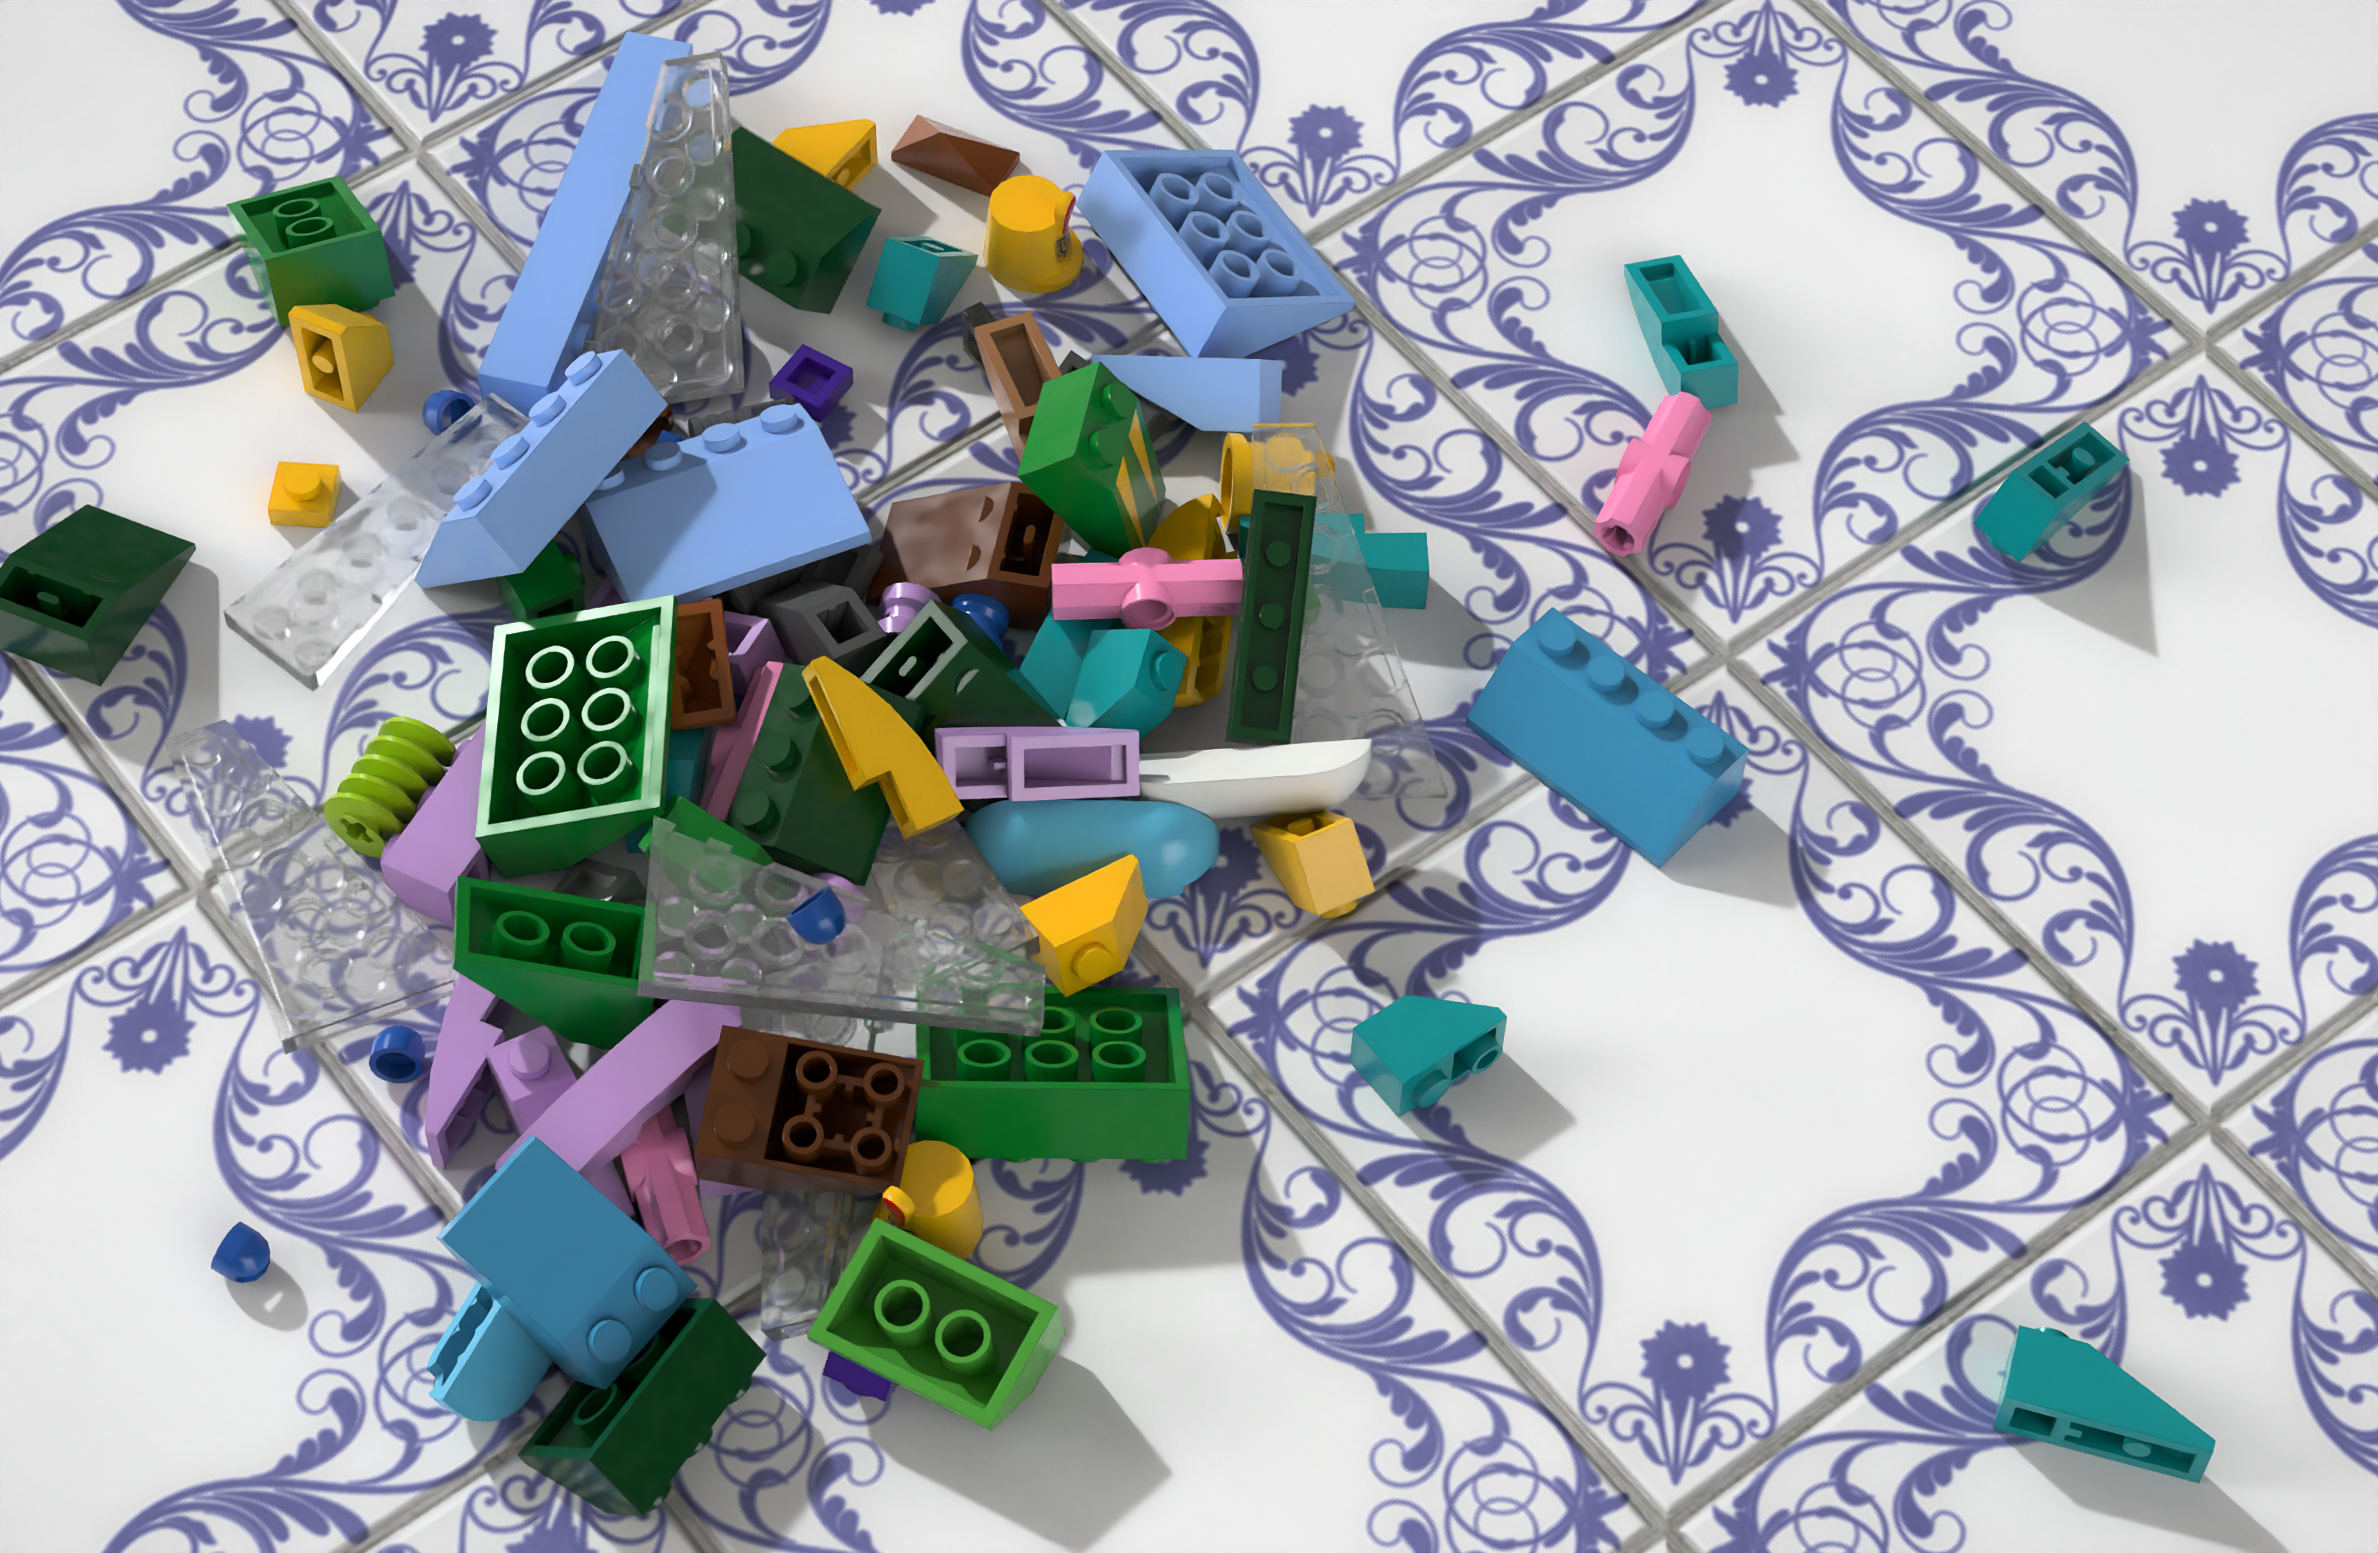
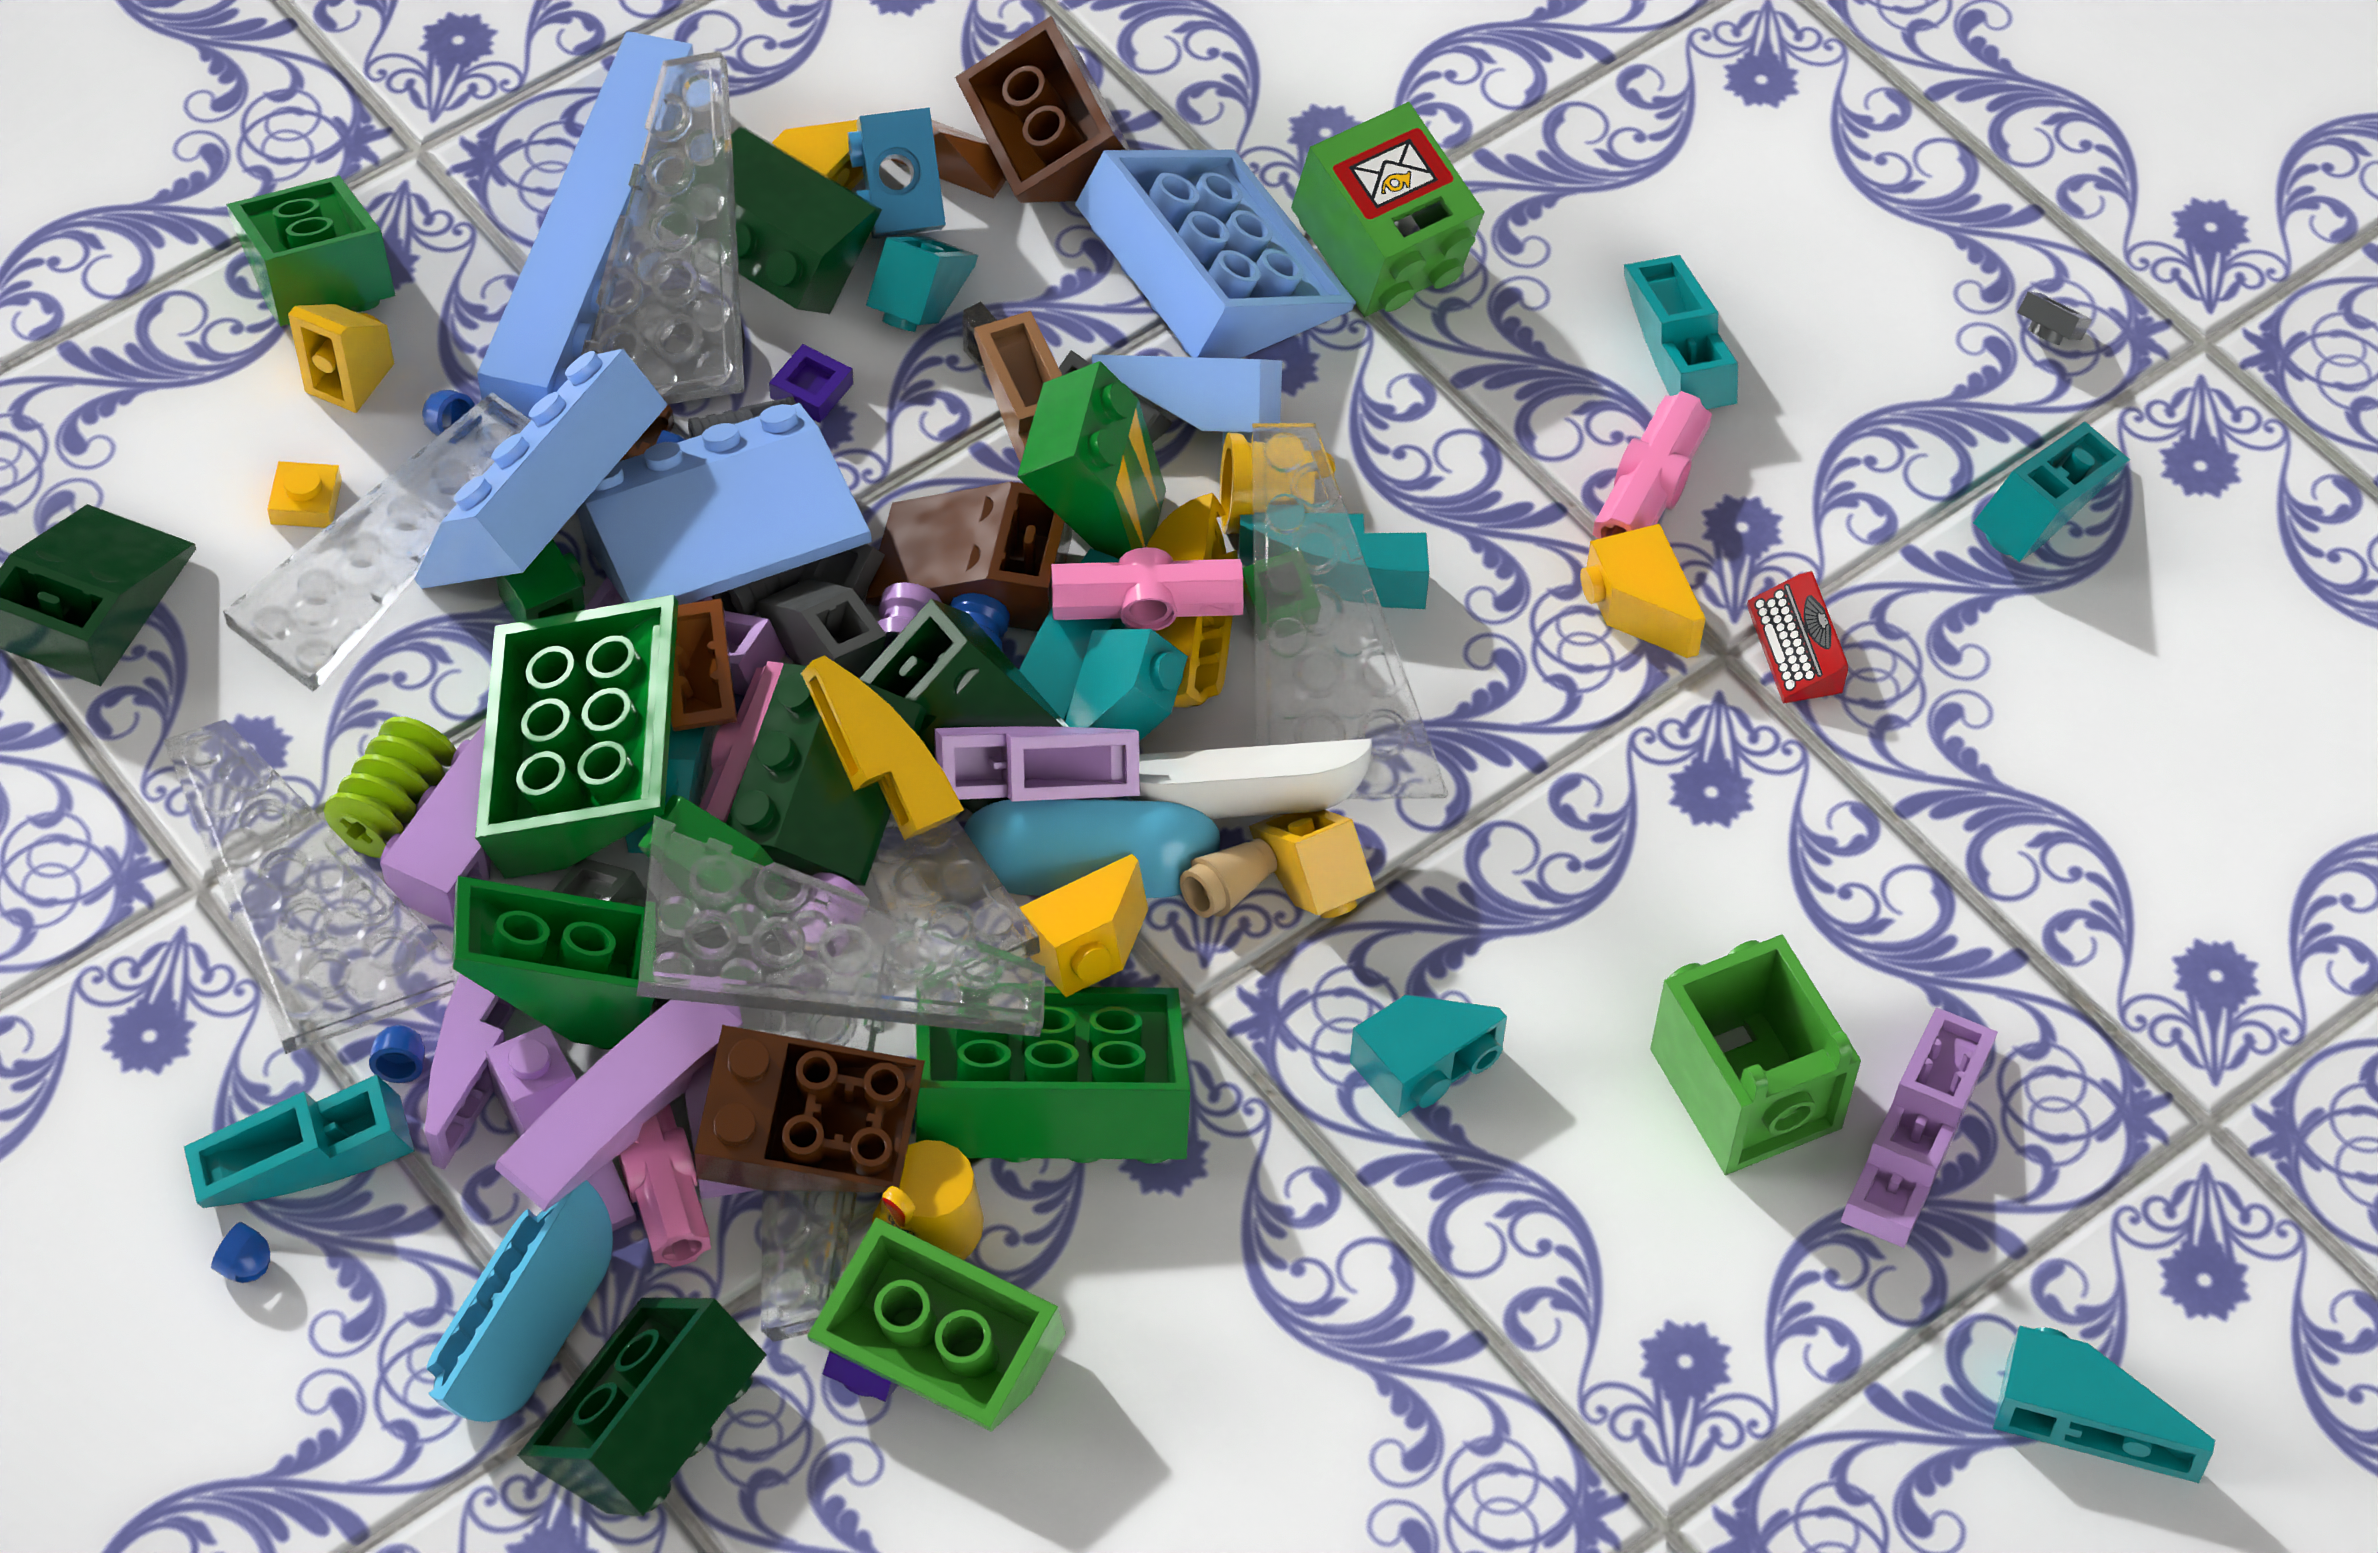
dark azure slope [436,1135,698,1390] -> none
blue hinge [786,886,846,945] -> none
yellow hat [983,175,1084,294] -> none
dark green tile [1225,489,1317,746] -> none
dark azure slope [1465,607,1749,869] -> none
none -> teal slope [184,1074,415,1208]
none -> dark azure brick [848,107,946,239]
none -> reddish brown slope [955,16,1131,203]
none -> tan cone [1180,838,1277,918]
none -> bright green container [1291,102,1484,317]
none -> yellow slope [1580,523,1706,658]
none -> bright green container [1650,934,1861,1175]
none -> slope [1747,571,1848,704]
none -> lavender slope [1841,1007,1998,1248]
none -> dark grey plate [2017,291,2092,345]

